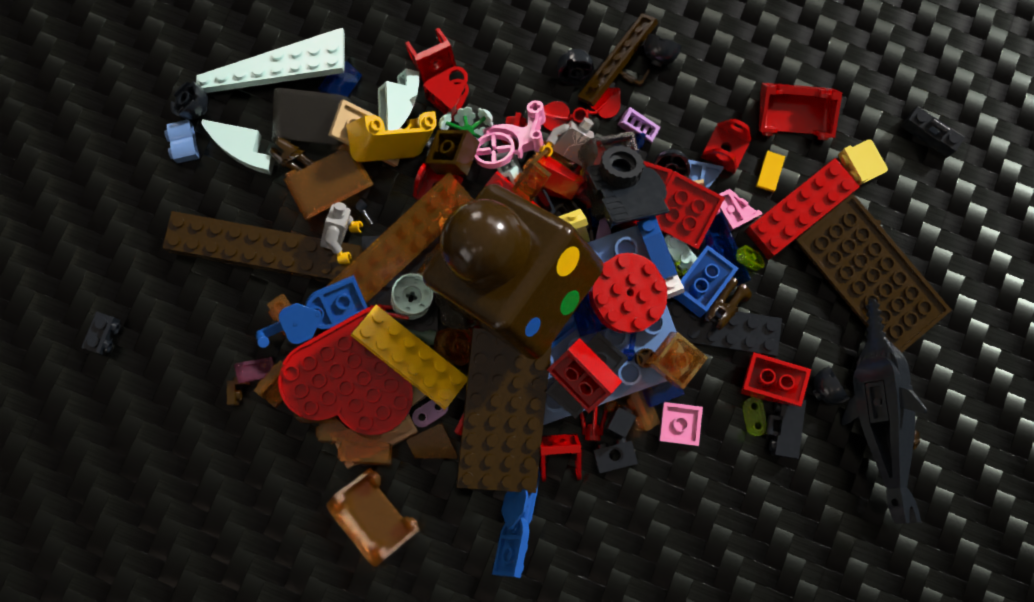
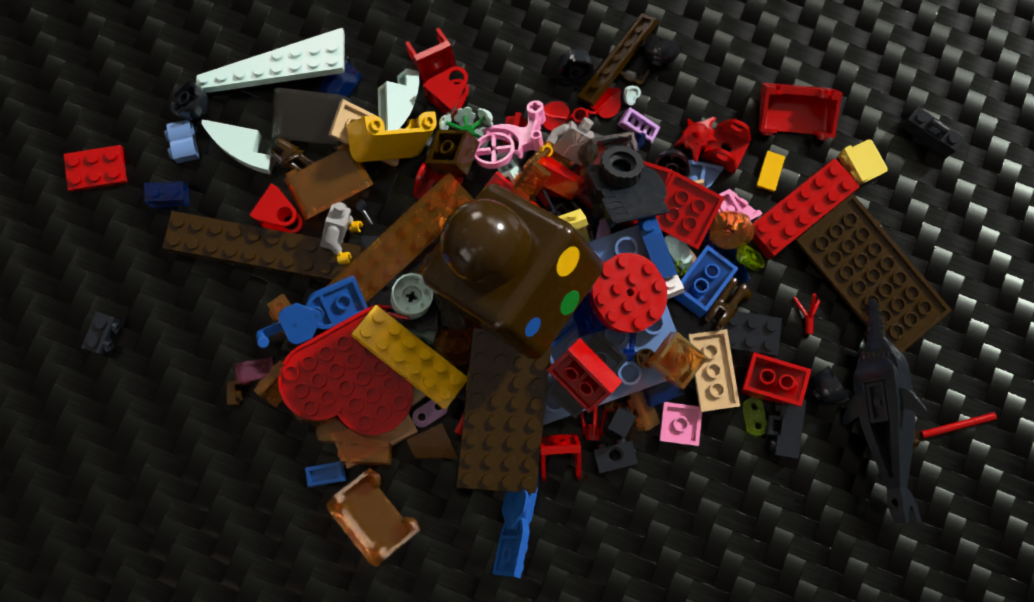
none -> red plate [64,145,127,192]
none -> clear blue brick [144,181,189,207]
none -> red hose [250,183,303,234]
none -> blue tile [305,461,346,487]
none -> light aqua piece [624,86,641,105]
none -> red piece [674,117,718,162]
none -> tan plate [688,329,740,412]
none -> clear orange brick [710,211,754,250]
none -> red plant [793,293,820,334]
none -> red bar [920,412,997,439]

